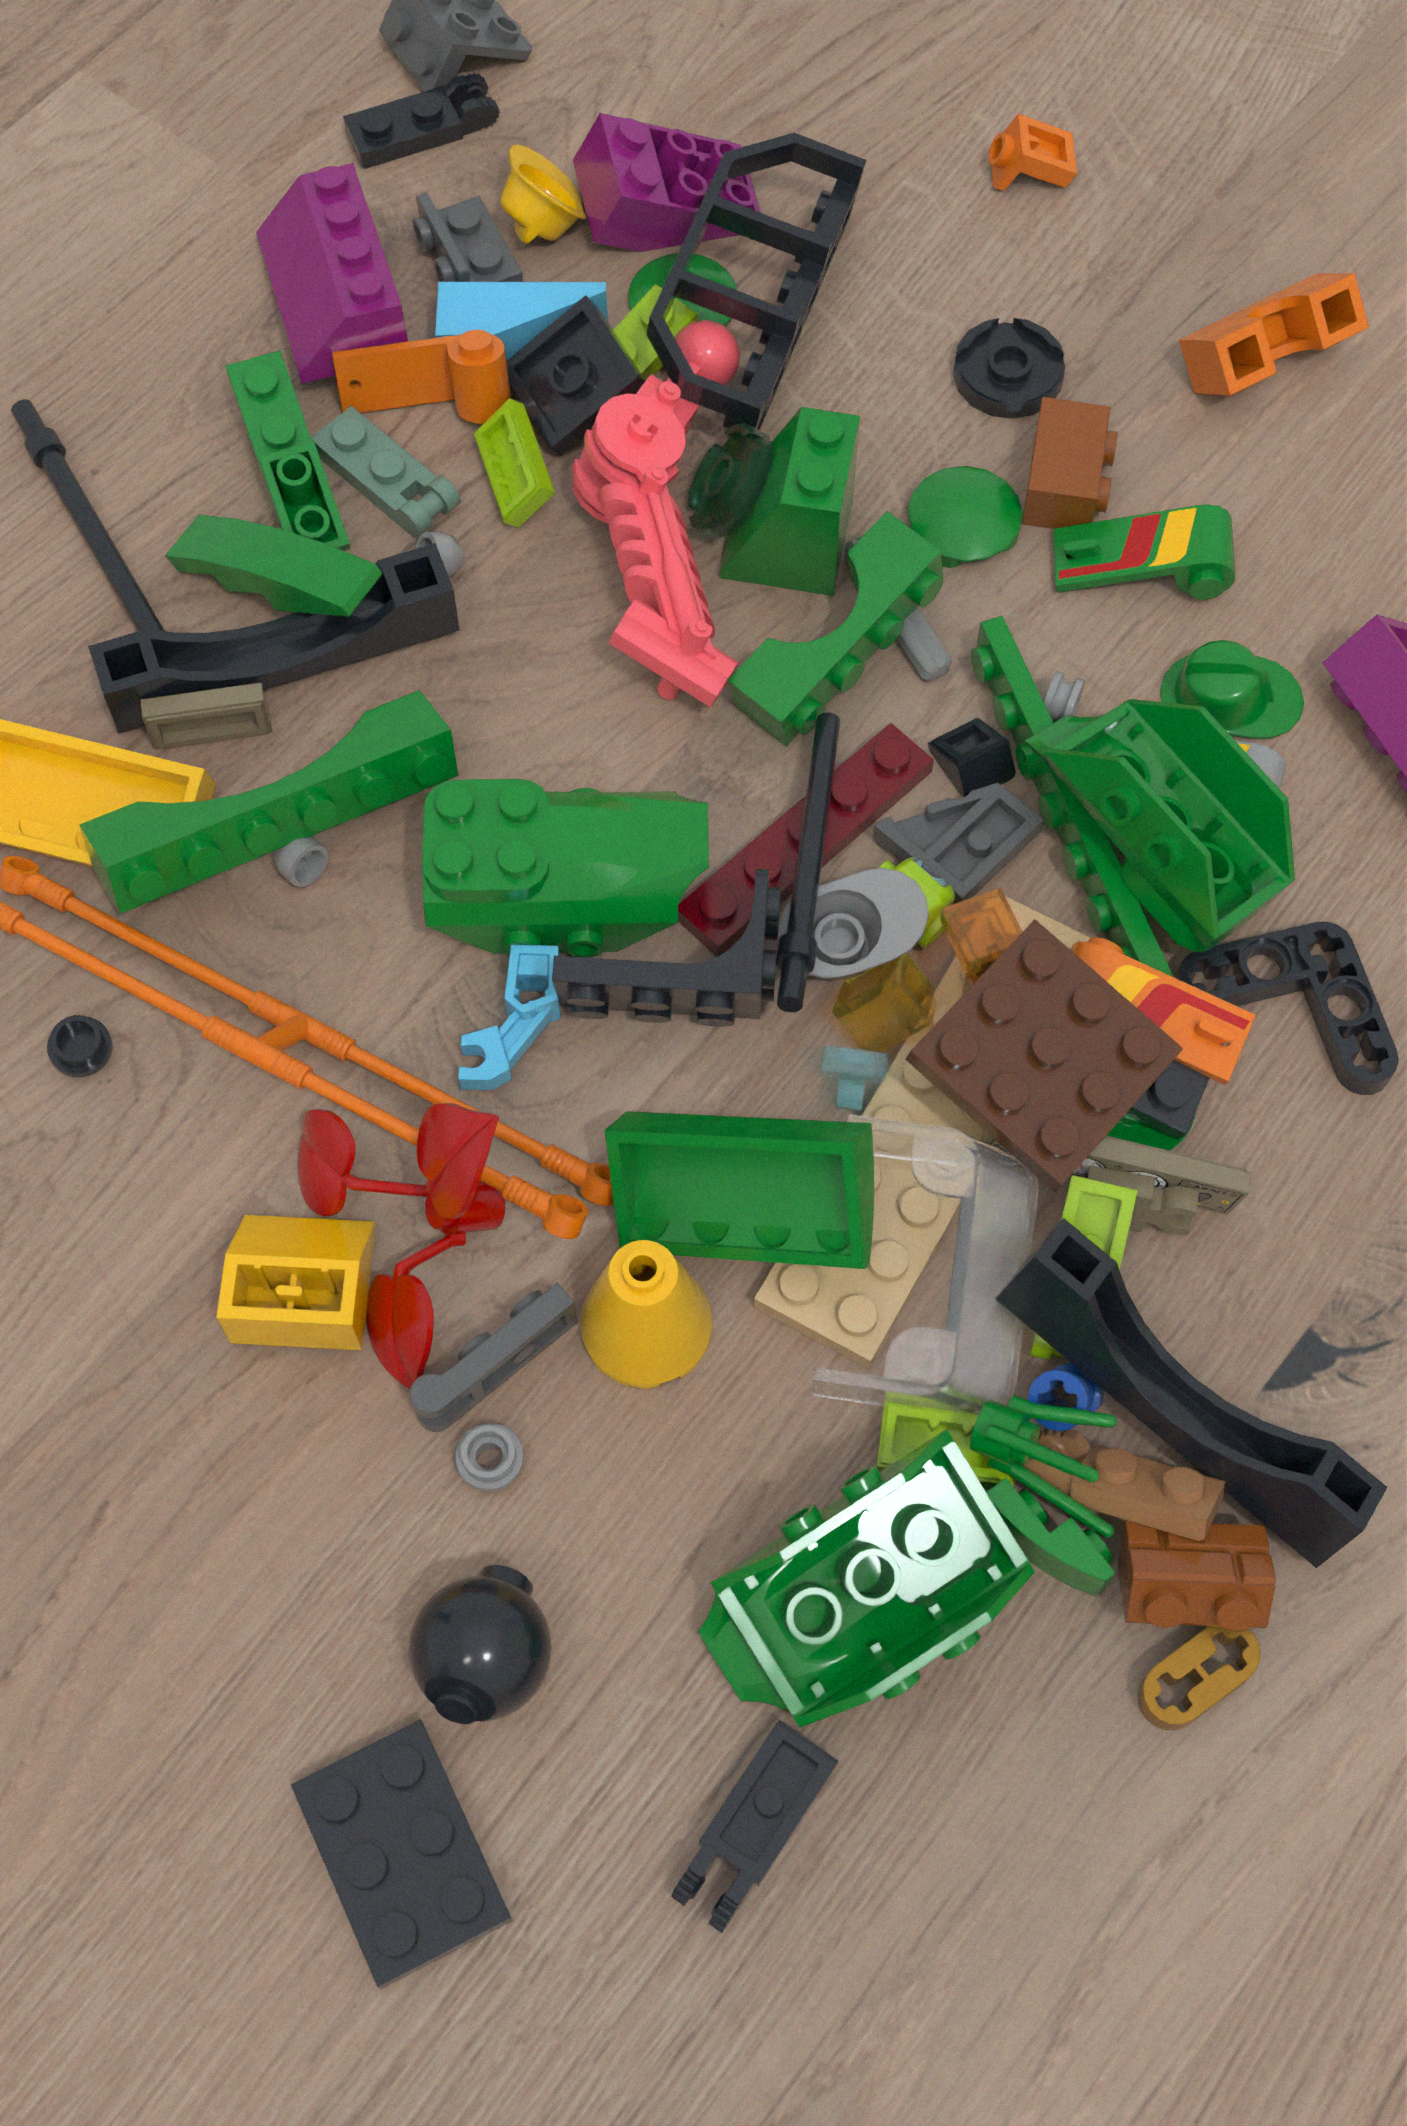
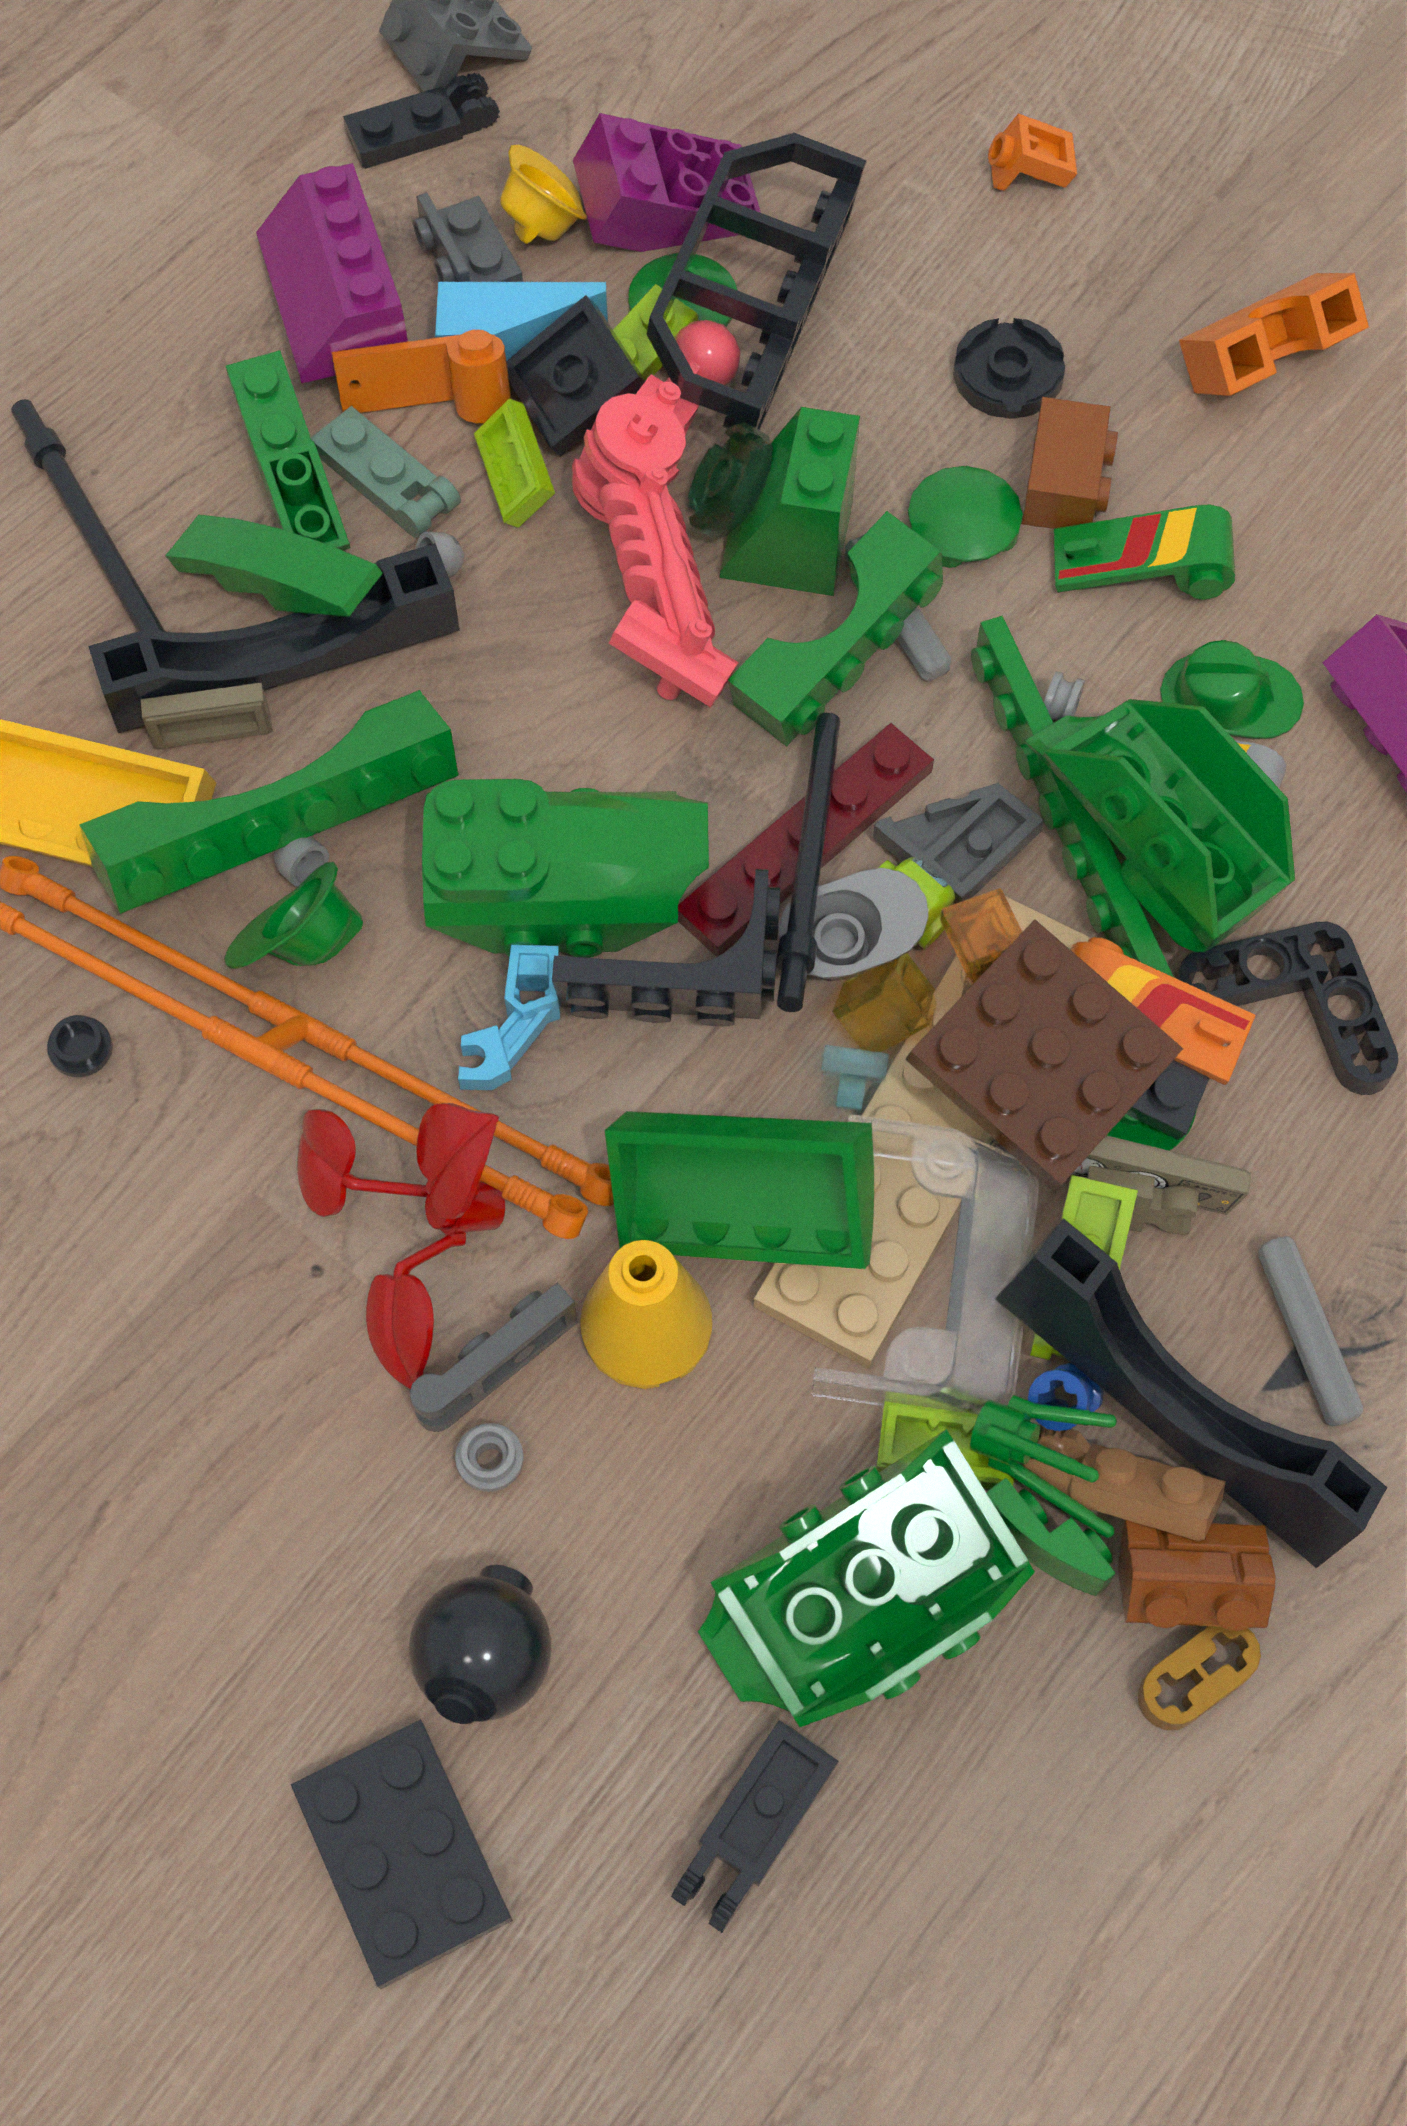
yellow slope [216,1215,376,1350] -> none
black slope [928,718,1016,797] -> none
none -> green piece [224,862,363,969]
none -> light grey axle [1258,1236,1364,1426]

